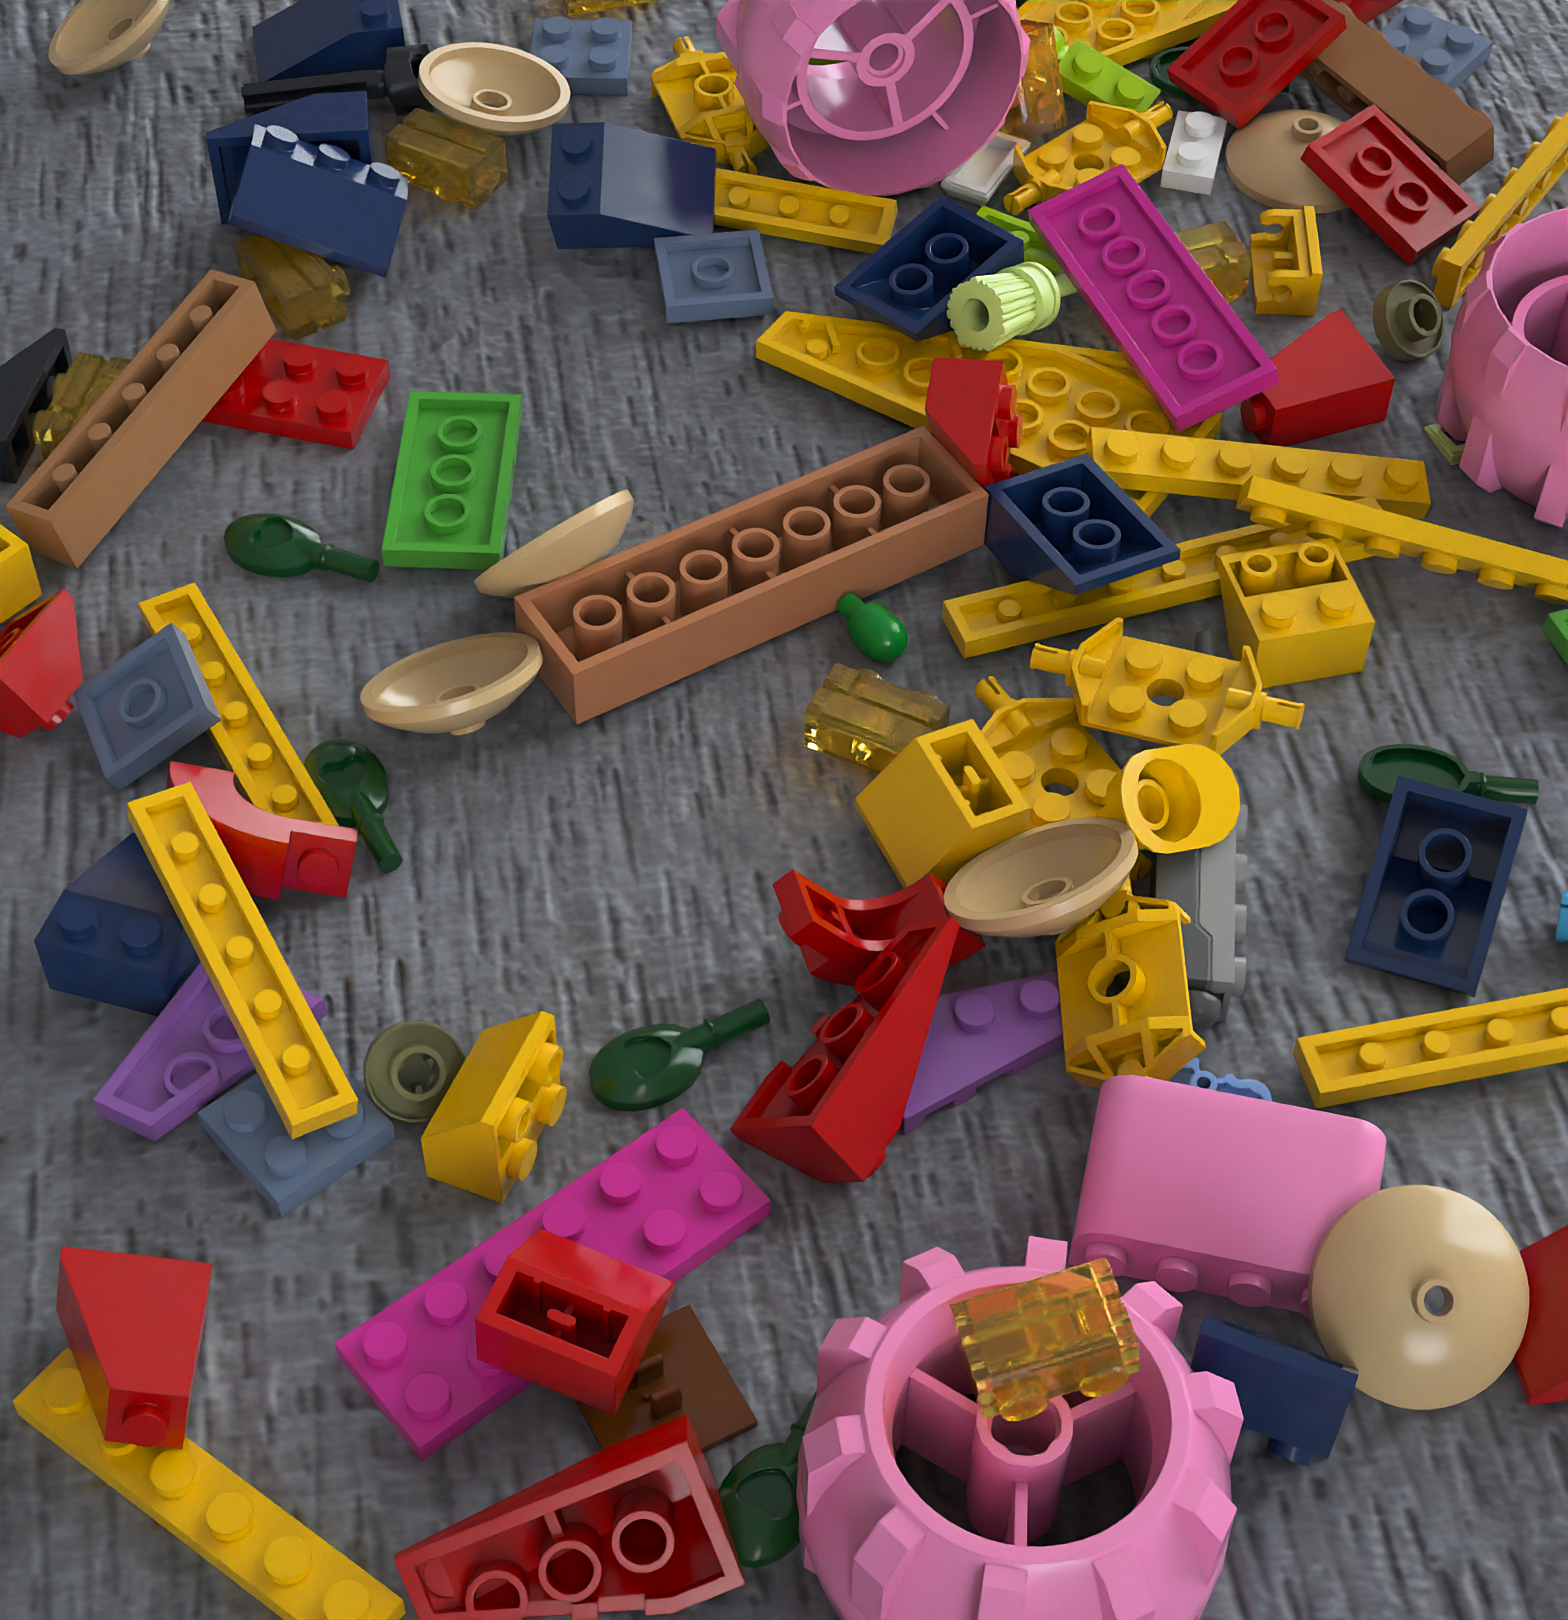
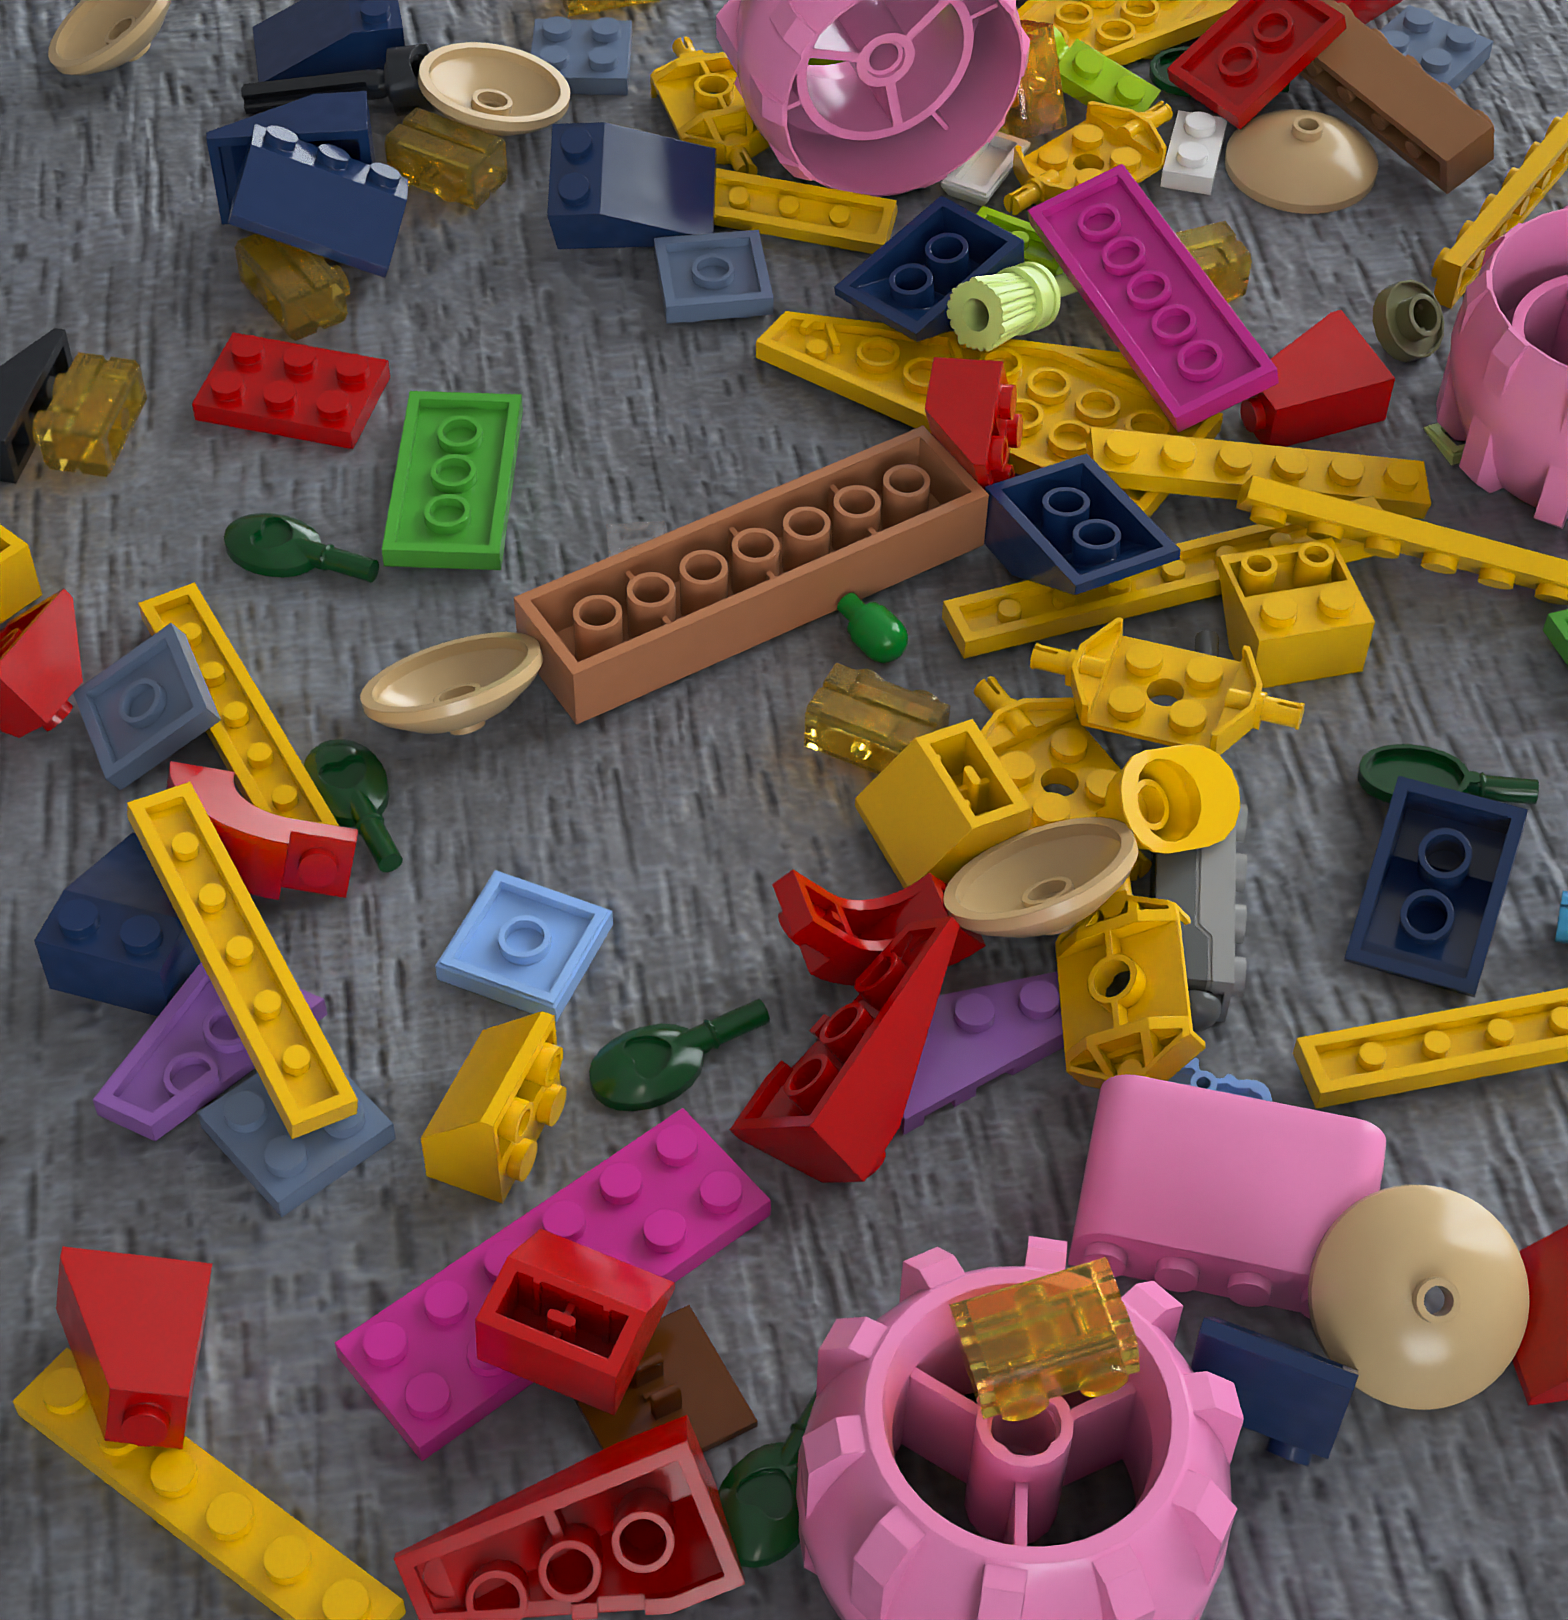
medium nougat brick [5,269,276,569] -> none
olive plate [363,1019,466,1123] -> none
tan dish [473,489,634,598] -> none
yellow hinge [1249,206,1323,316] -> none
red plate [1300,104,1481,265] -> none
none -> light blue tile [435,870,613,1022]

